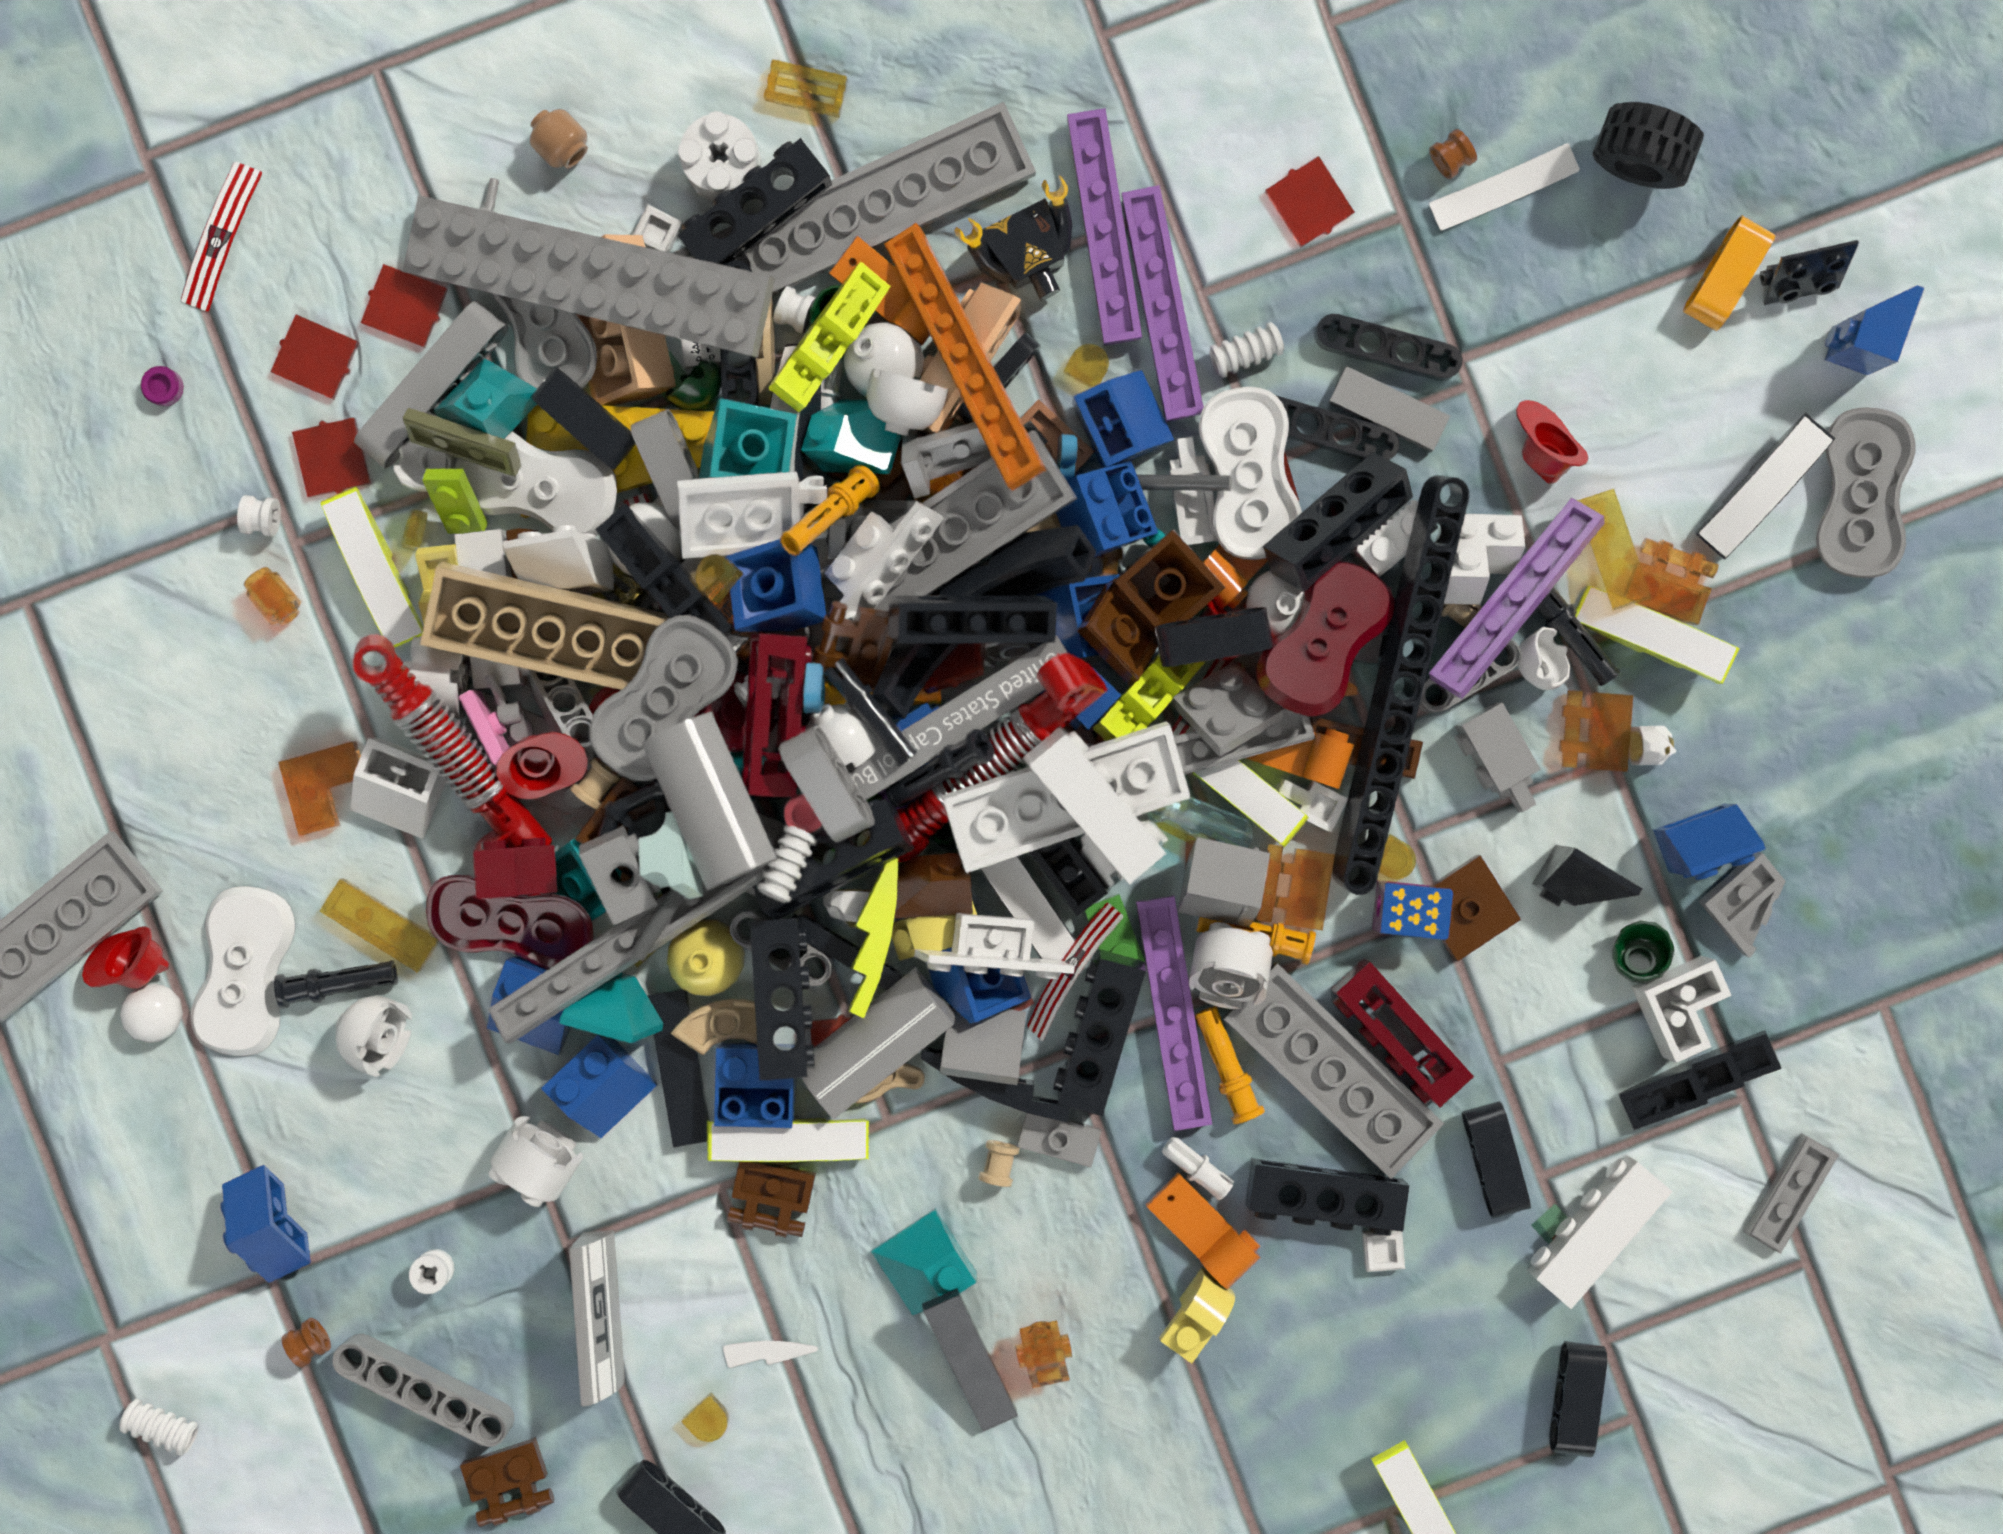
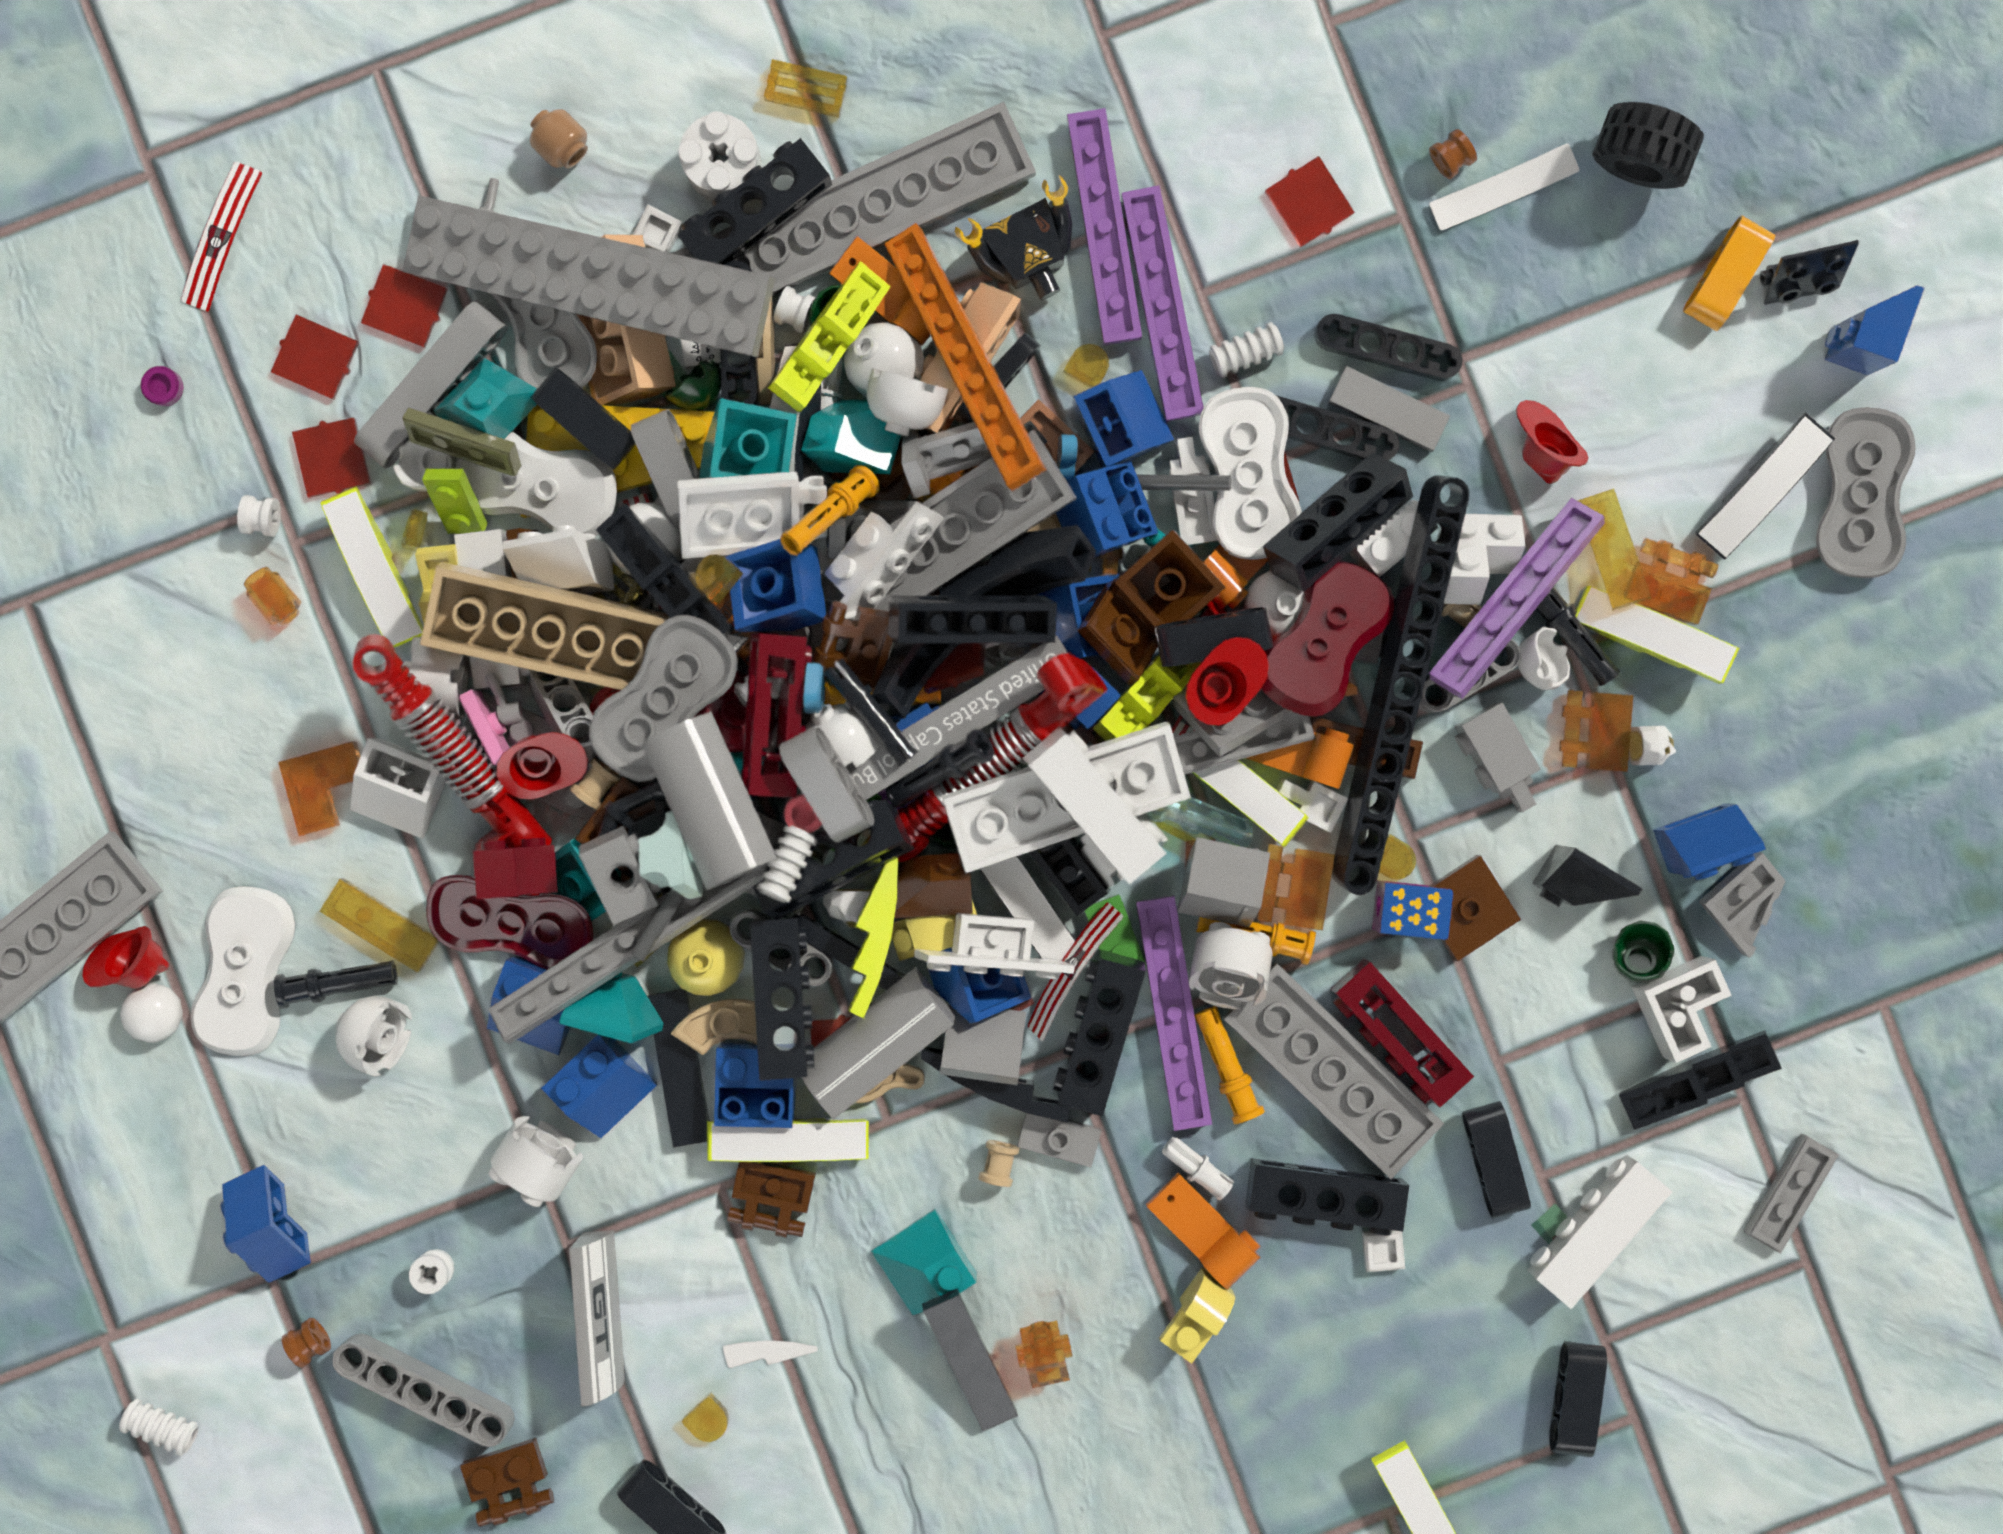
none -> red piece [1186,637,1269,726]

